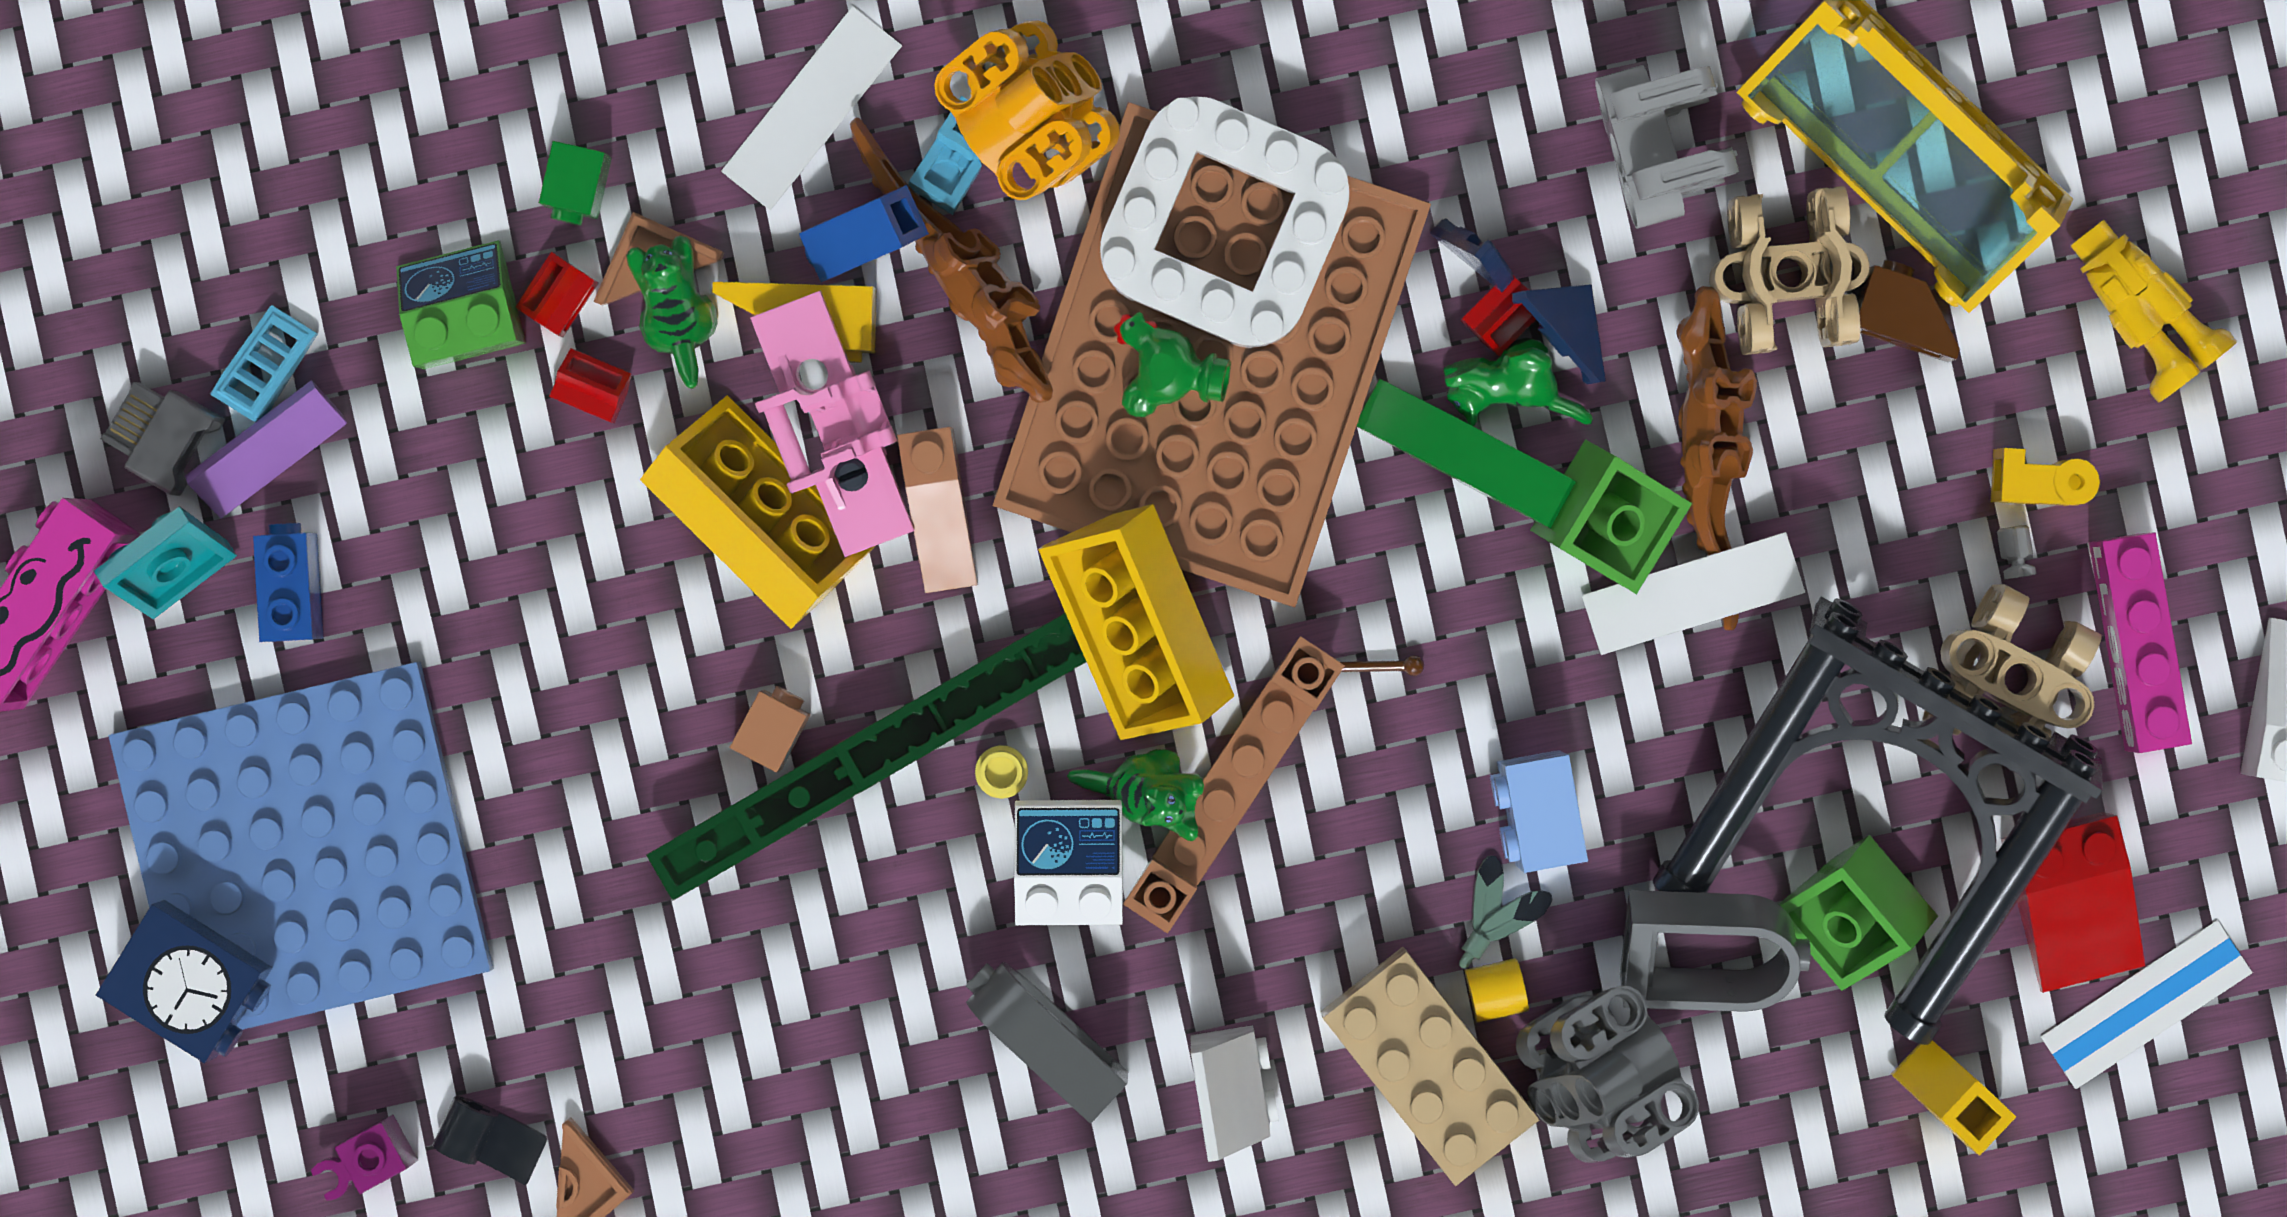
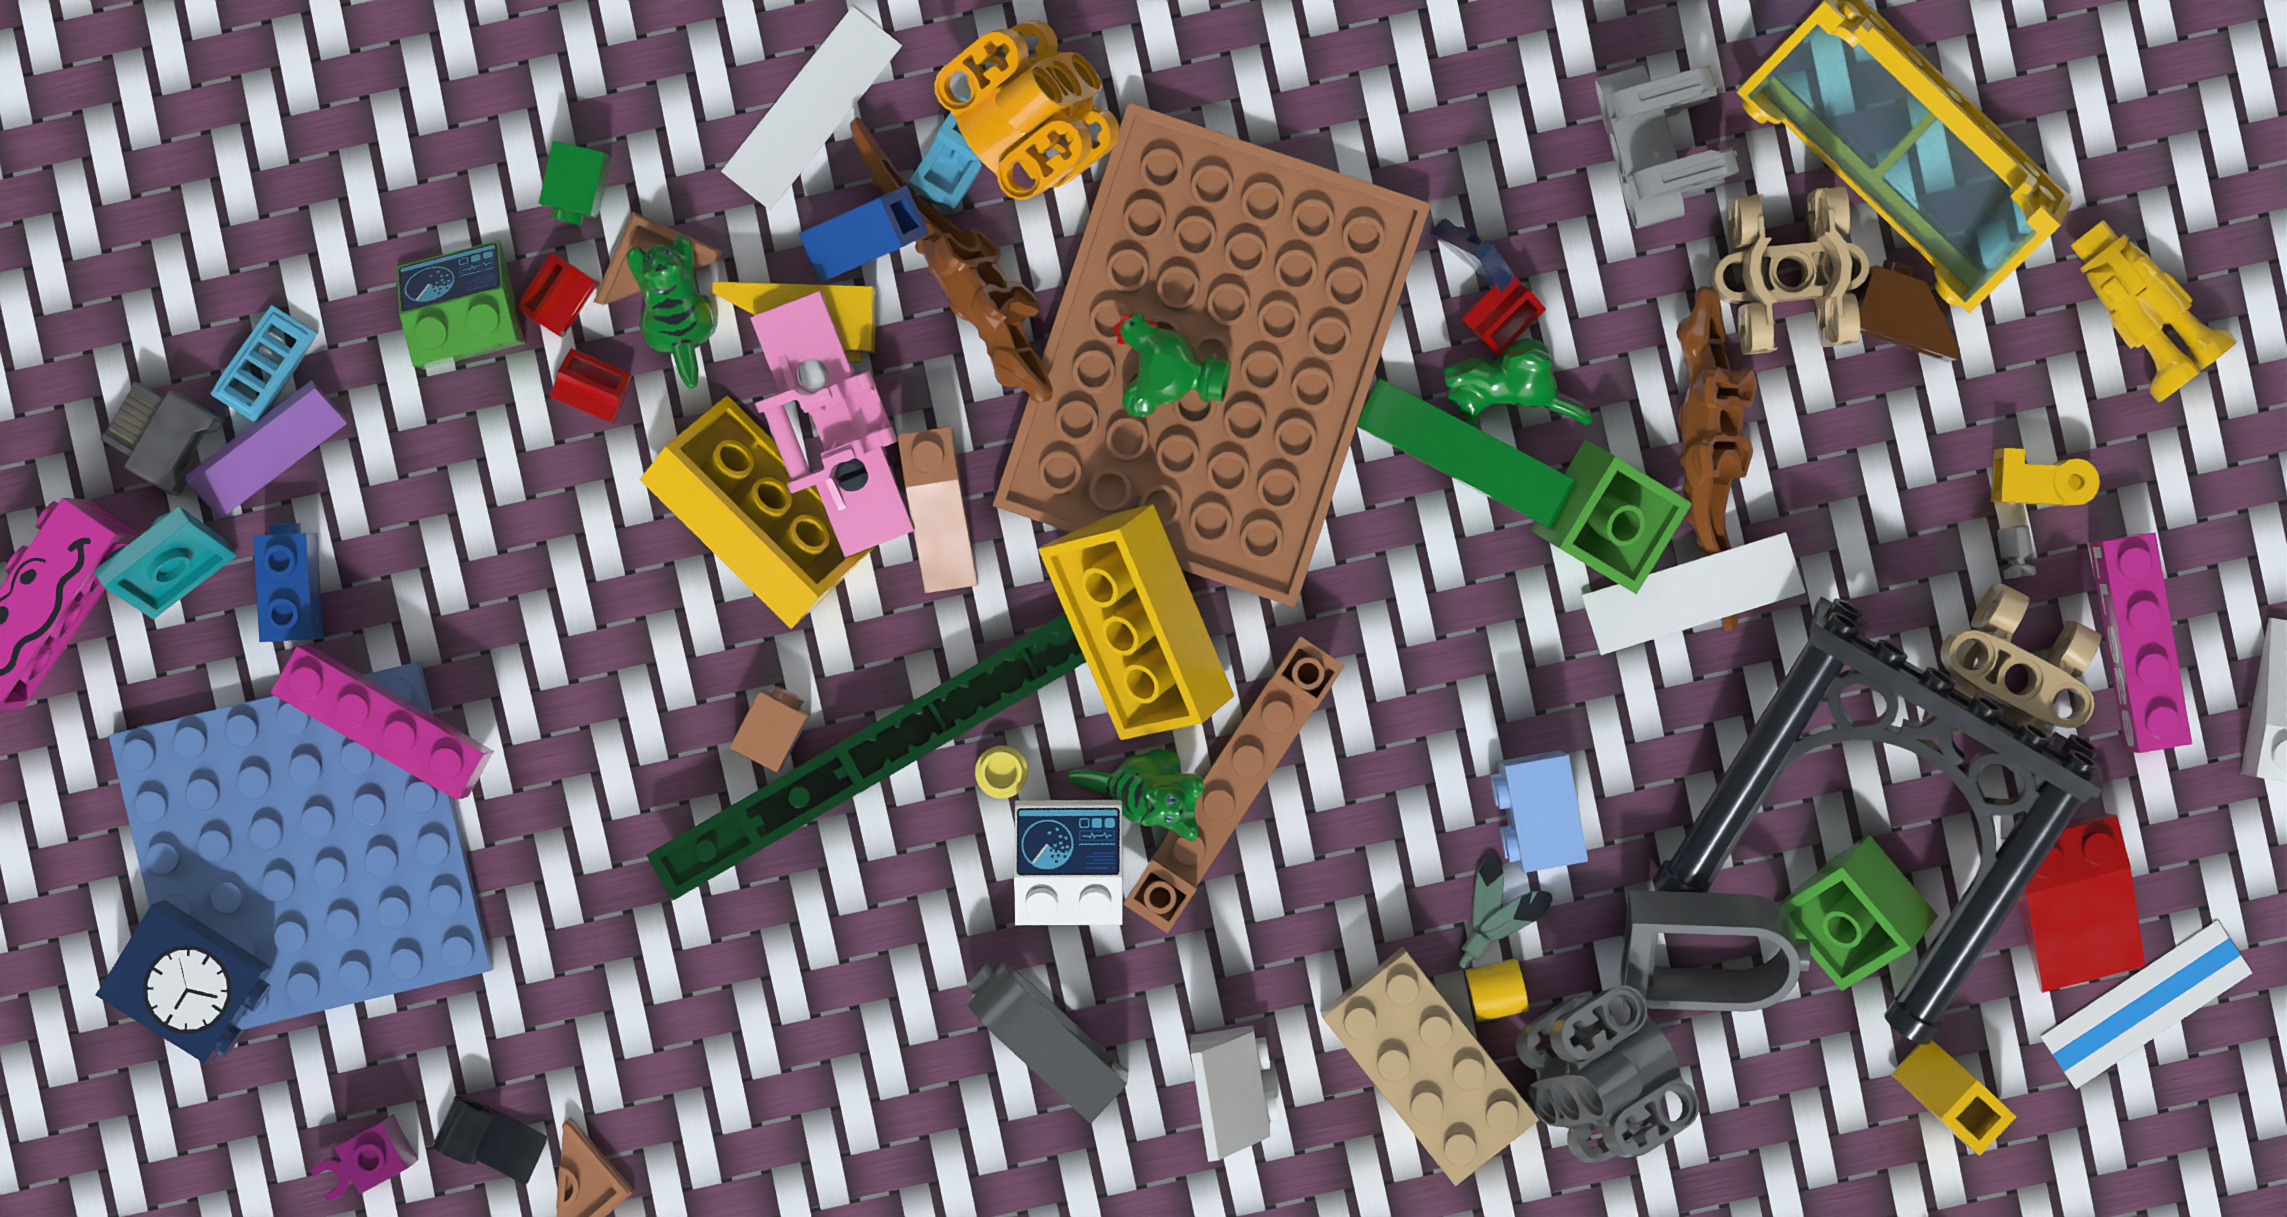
white plate [1100,96,1349,348] -> none
reddish brown hinge [1340,655,1424,676] -> none
dark blue tile [1512,284,1606,384] -> none
none -> dark pink brick [270,645,494,800]

